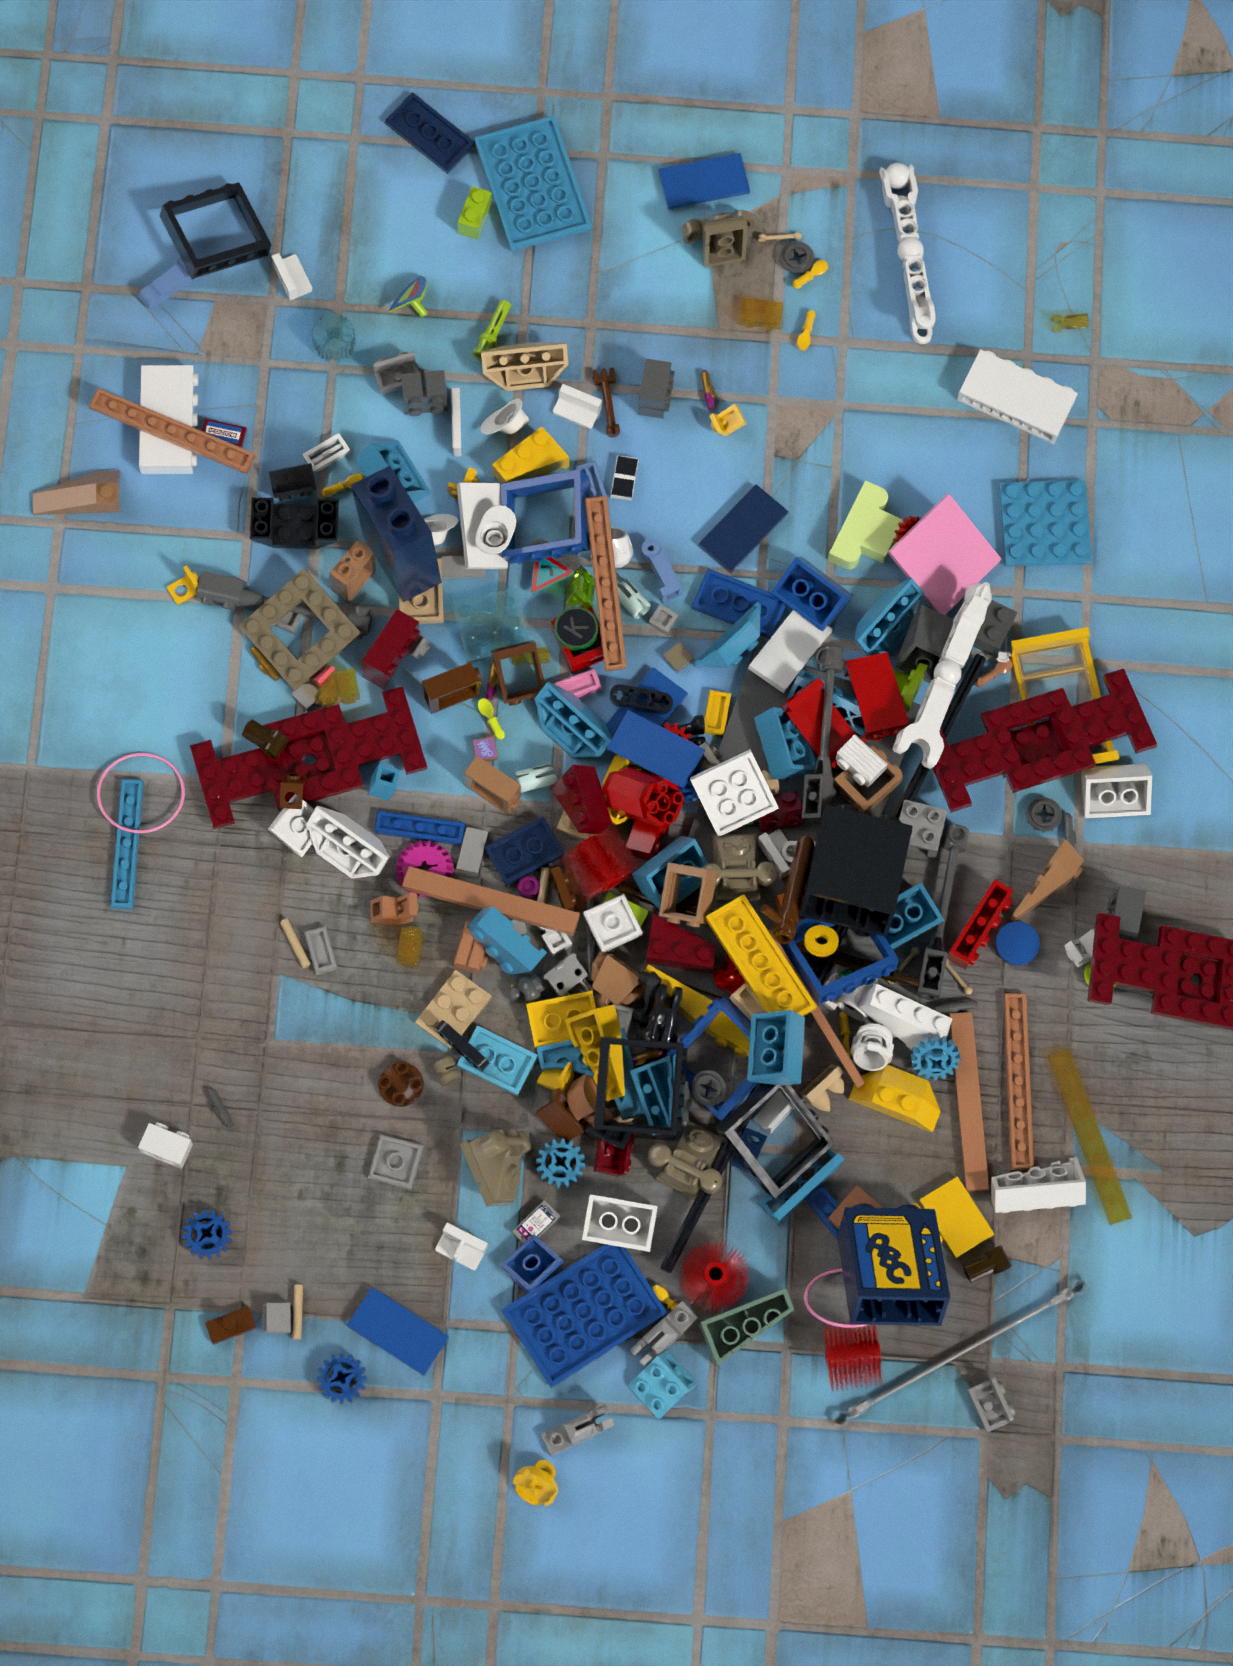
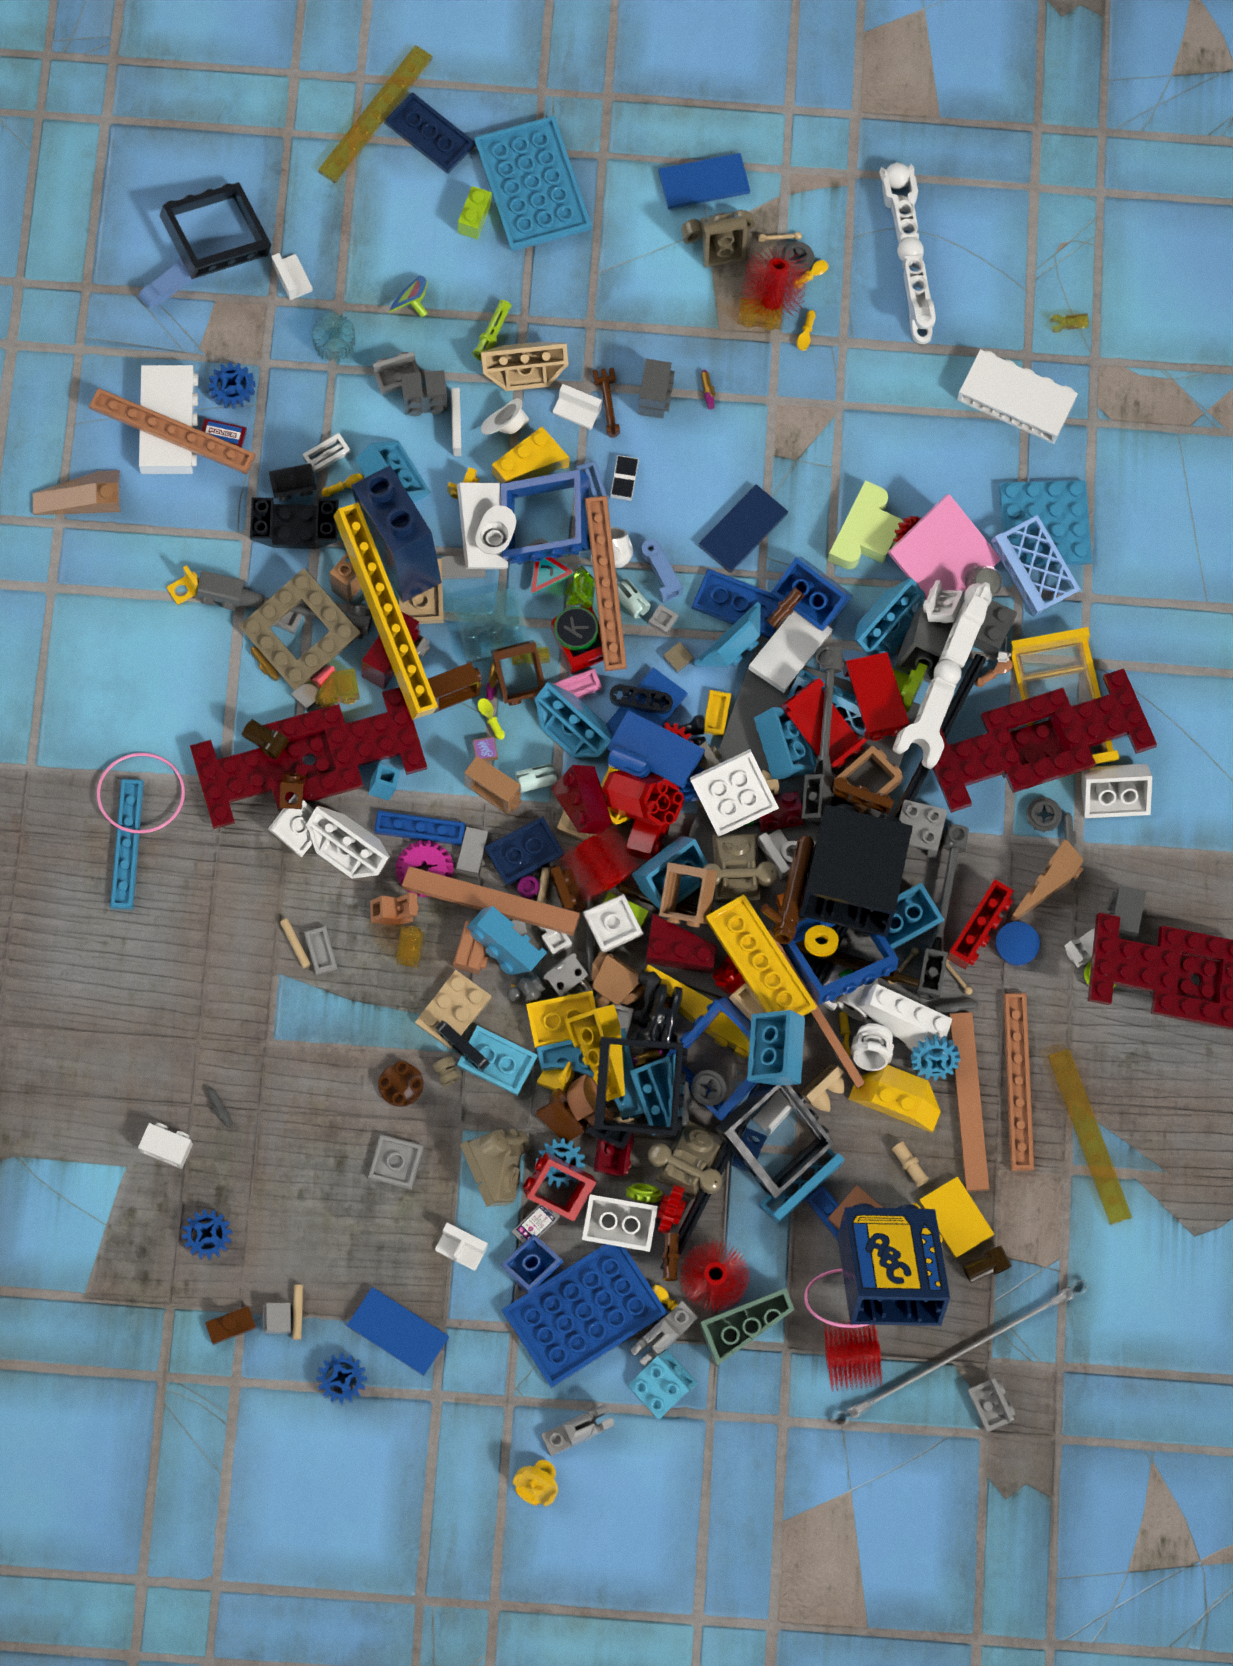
white piece [424,514,459,546] -> none
yellow bracket [709,404,747,436] -> none
white brick [836,735,888,787] -> none
white wedge [991,1157,1086,1213] -> none
none -> blue gear [208,362,256,409]
none -> clear yellow tile [318,45,433,184]
none -> yellow brick [333,502,438,720]
none -> red window [523,1152,596,1221]
none -> blue arm [608,746,650,778]
none -> lime gear [626,1183,663,1203]
none -> red gear [657,1185,686,1234]
none -> reddish brown pin [662,1233,680,1281]
none -> red piece [740,247,810,321]
none -> reddish brown pin [766,587,805,629]
none -> reddish brown plate [832,777,894,815]
none -> tan pin [892,1142,929,1187]
none -> white bracket [923,580,965,623]
none -> piece [965,564,1002,600]
none -> light blue fence [991,515,1080,617]

